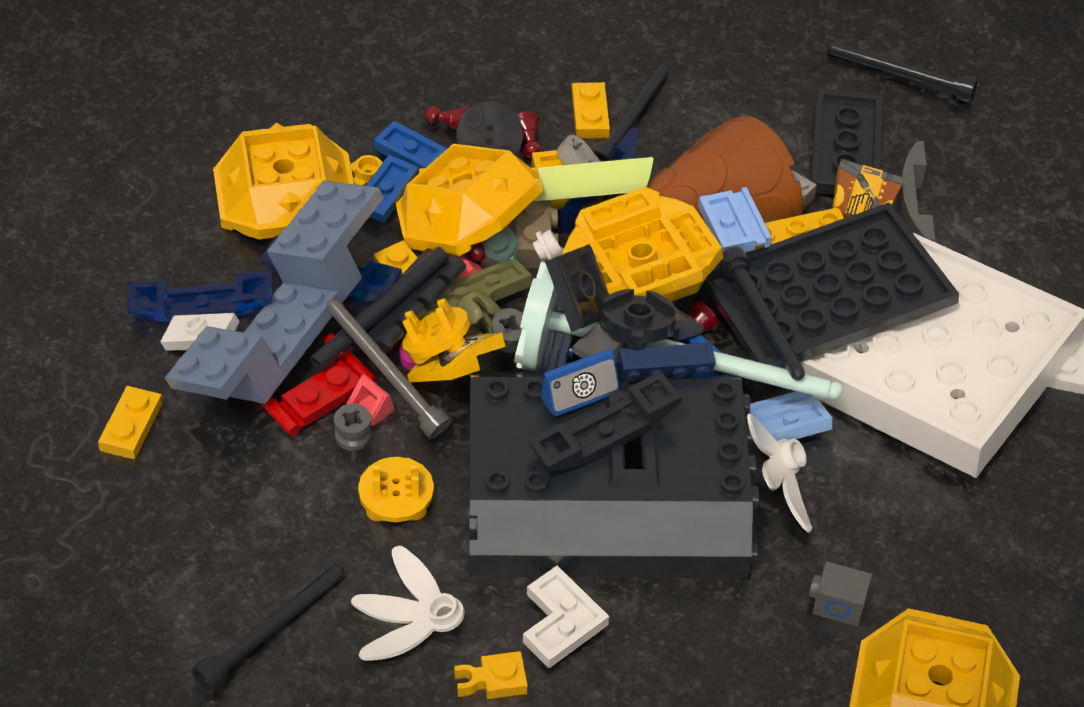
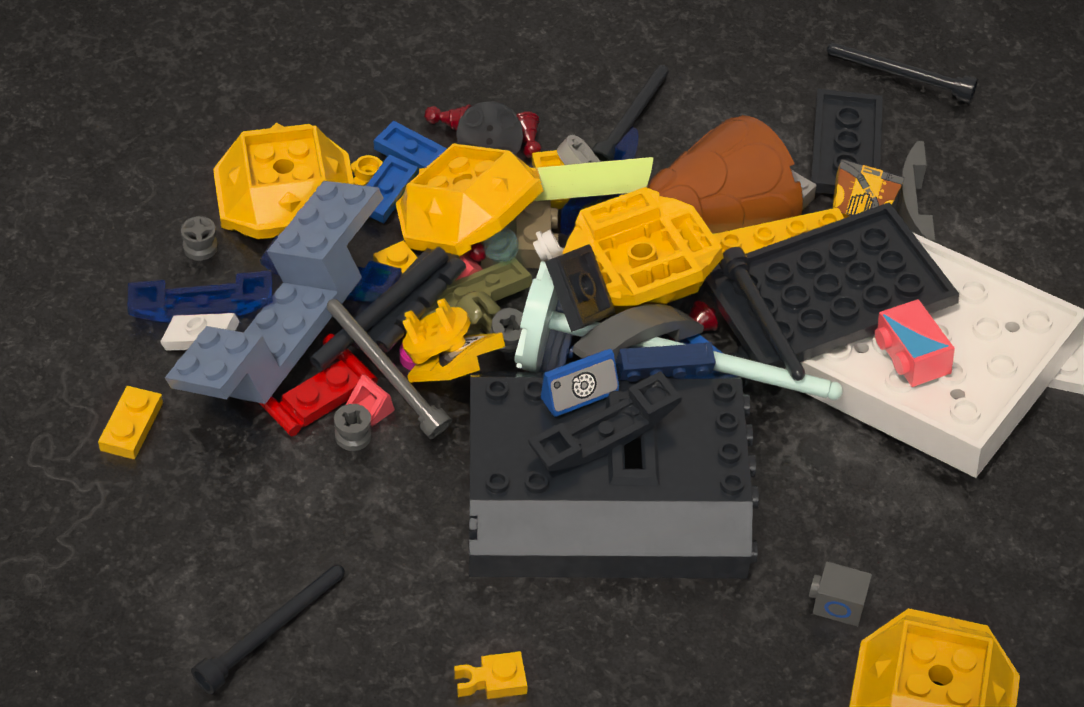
white plant [351,546,465,661] -> none
yellow plate [358,457,434,523] -> none
white plate [523,566,609,668] -> none
yellow plate [571,82,610,139] -> none
black plate [600,289,676,349] -> none
light blue plate [698,187,771,252] -> none
light blue plate [745,391,832,441] -> none
white plant [747,414,812,533] -> none
none -> dark grey wheel [181,216,218,261]
none -> coral brick [875,299,955,387]

